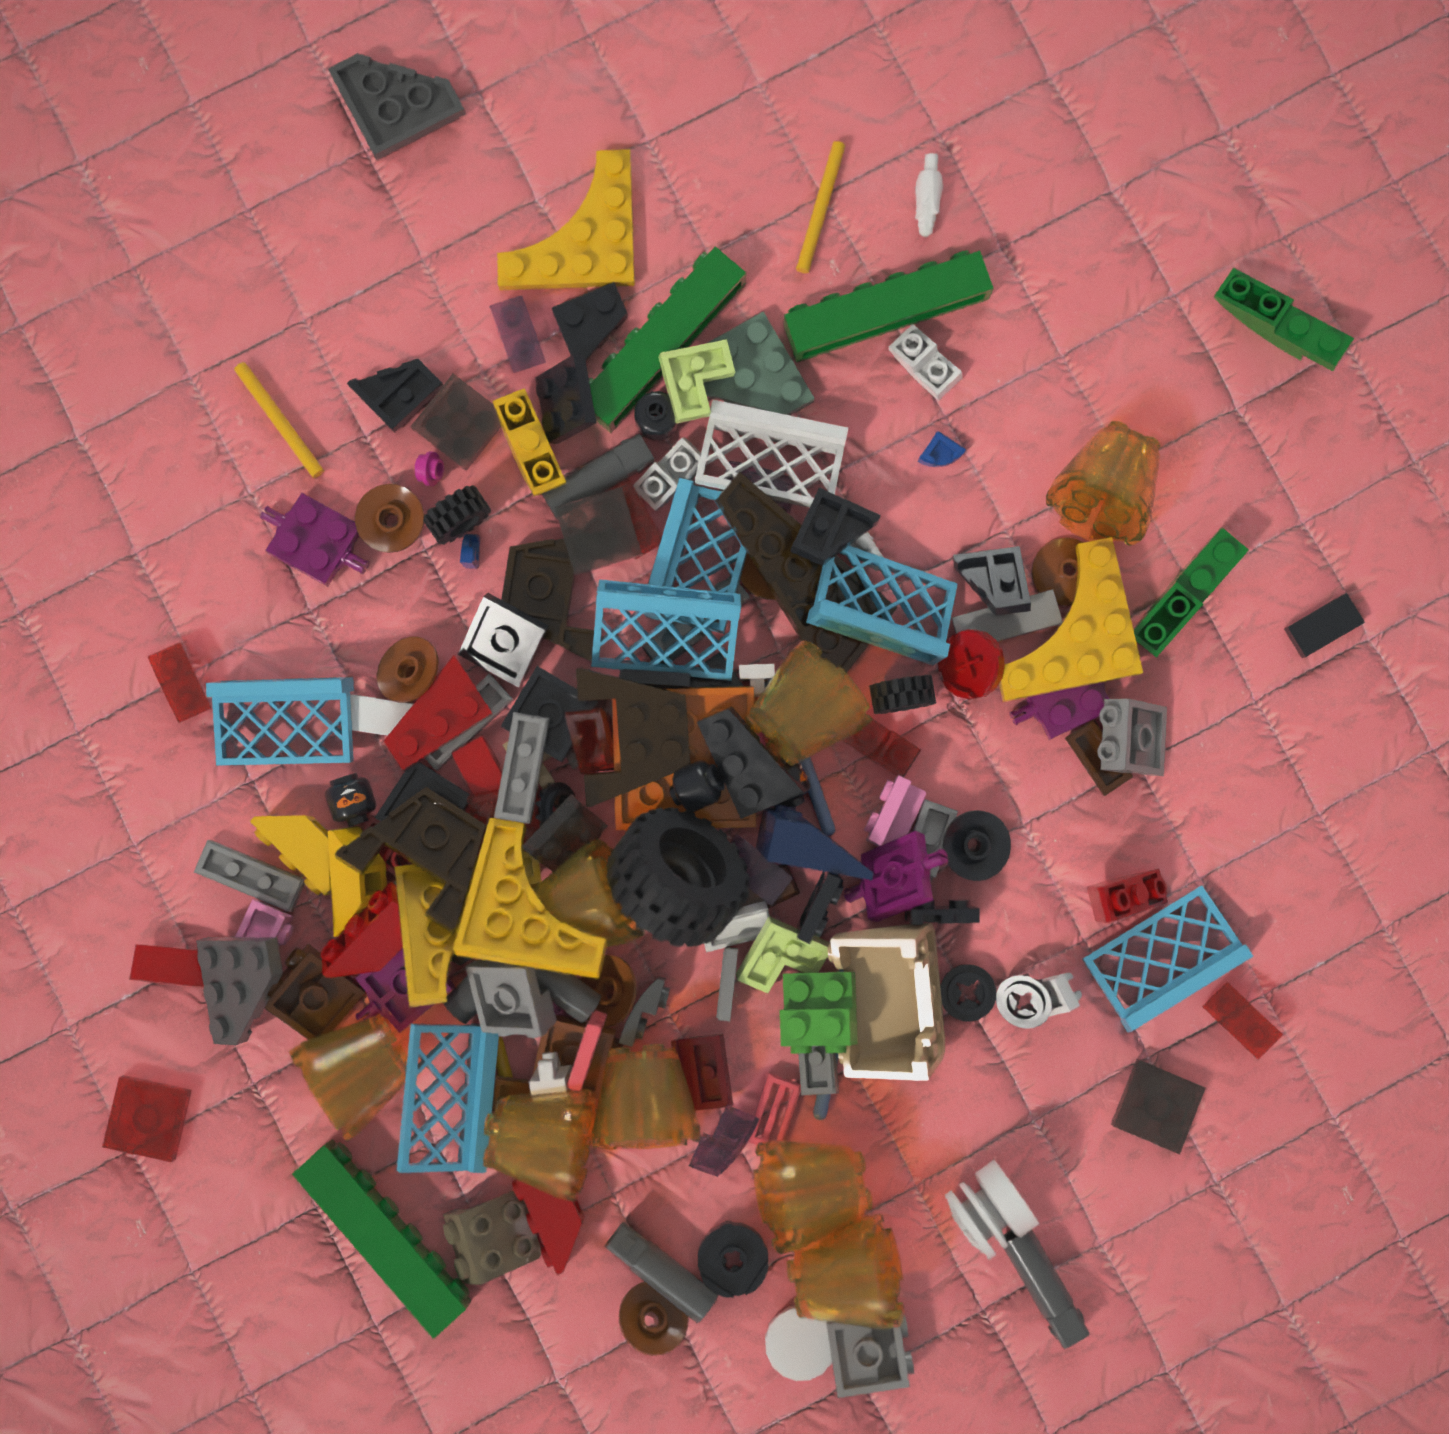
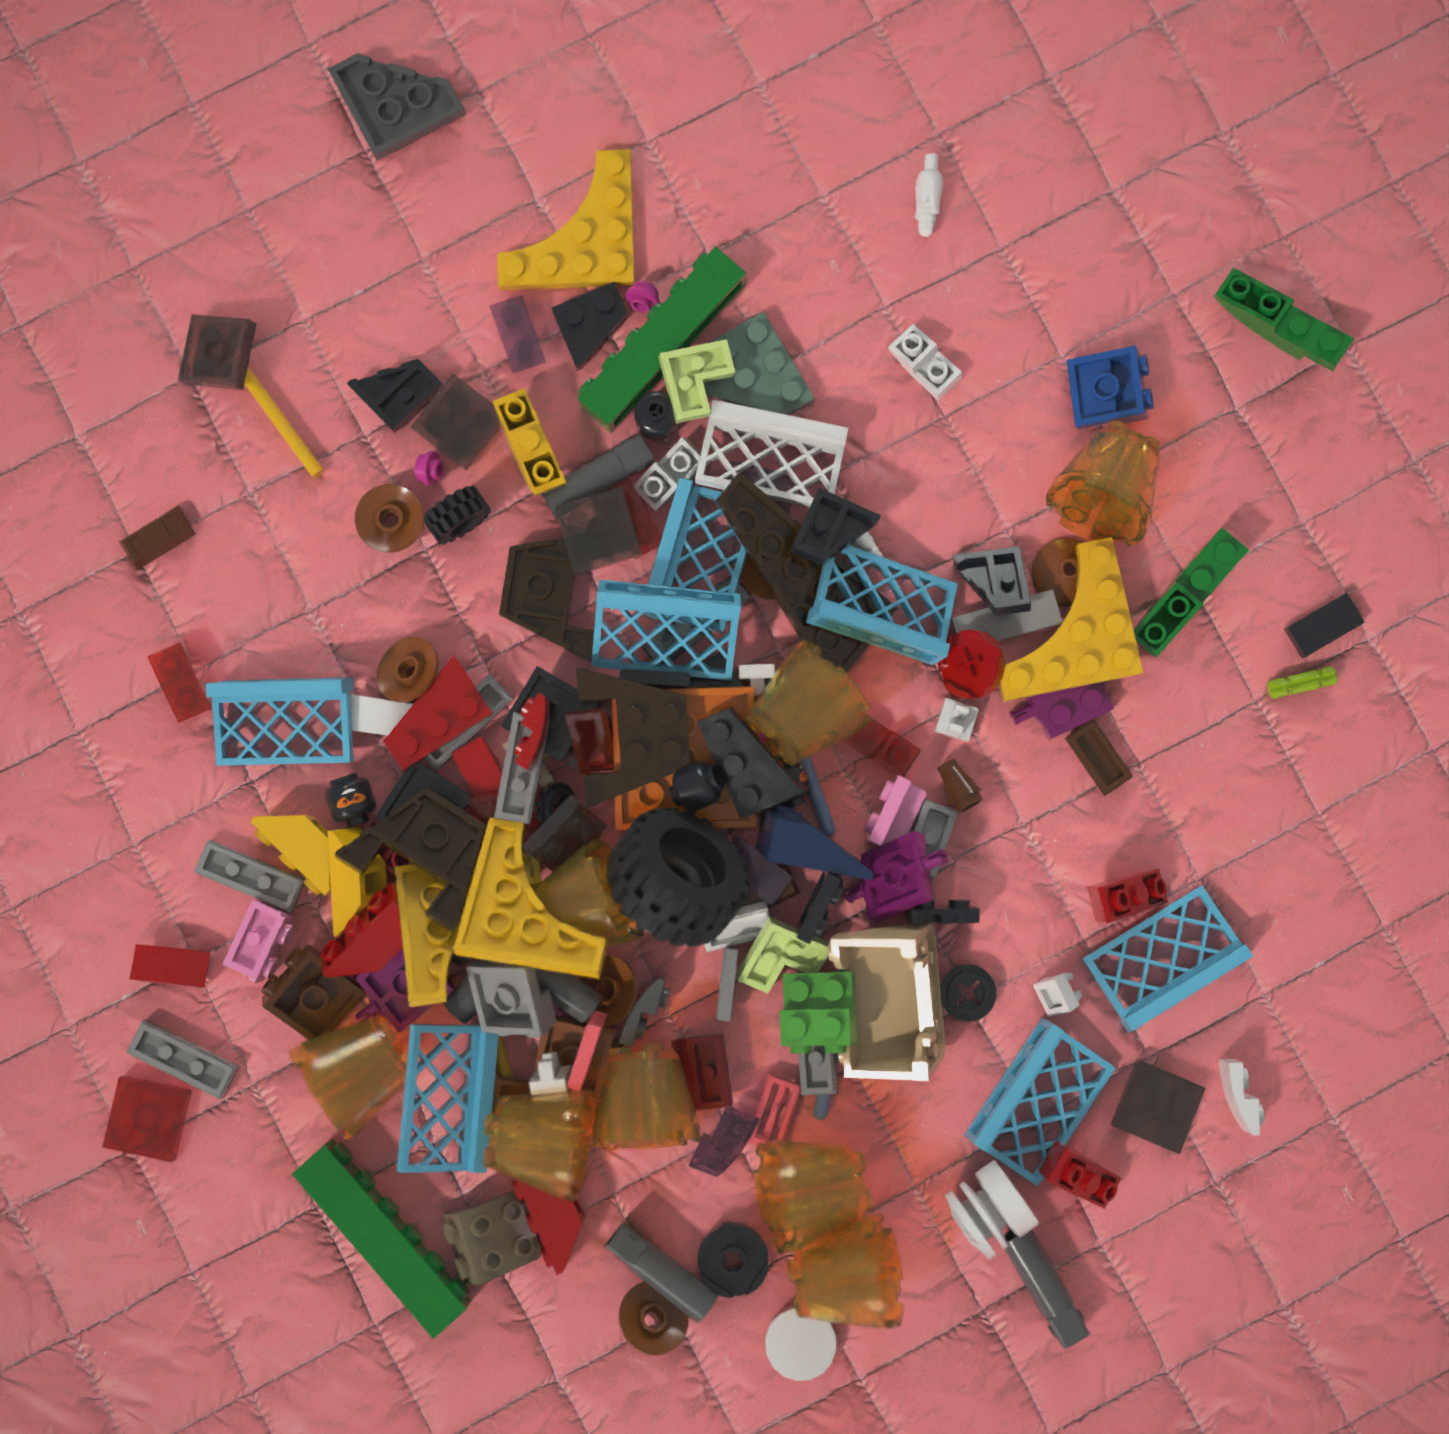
dark grey plate [196,937,283,1045] -> none
magenta plate [260,492,370,587] -> none
plate [458,593,549,688] -> none
blue tile [460,534,480,569] -> none
black plate [535,355,597,444] -> none
green brick [783,251,994,363] -> none
yellow bar [796,141,846,274] -> none
light grey plate [826,1306,914,1398] -> none
black tyre [869,675,936,714] -> none
blue tile [918,431,966,467] -> none
black dish [943,810,1011,881] -> none
gear [996,973,1053,1029] -> none
light grey plate [1098,699,1167,776] -> none
clear red slope [1202,982,1283,1060] -> none
none -> reddish brown tile [119,505,196,571]
none -> light grey tile [126,1019,240,1099]
none -> clear smoke plate [178,314,257,390]
none -> red slope [514,693,550,771]
none -> dark pink plate [625,281,659,313]
none -> white tile [934,698,979,742]
none -> reddish brown cone [937,759,983,813]
none -> medium azure fence [964,1017,1116,1186]
none -> red slope [1038,1140,1122,1209]
none -> blue plate [1067,345,1154,429]
none -> white slope [1219,1059,1265,1136]
none -> lime axle [1266,666,1338,699]

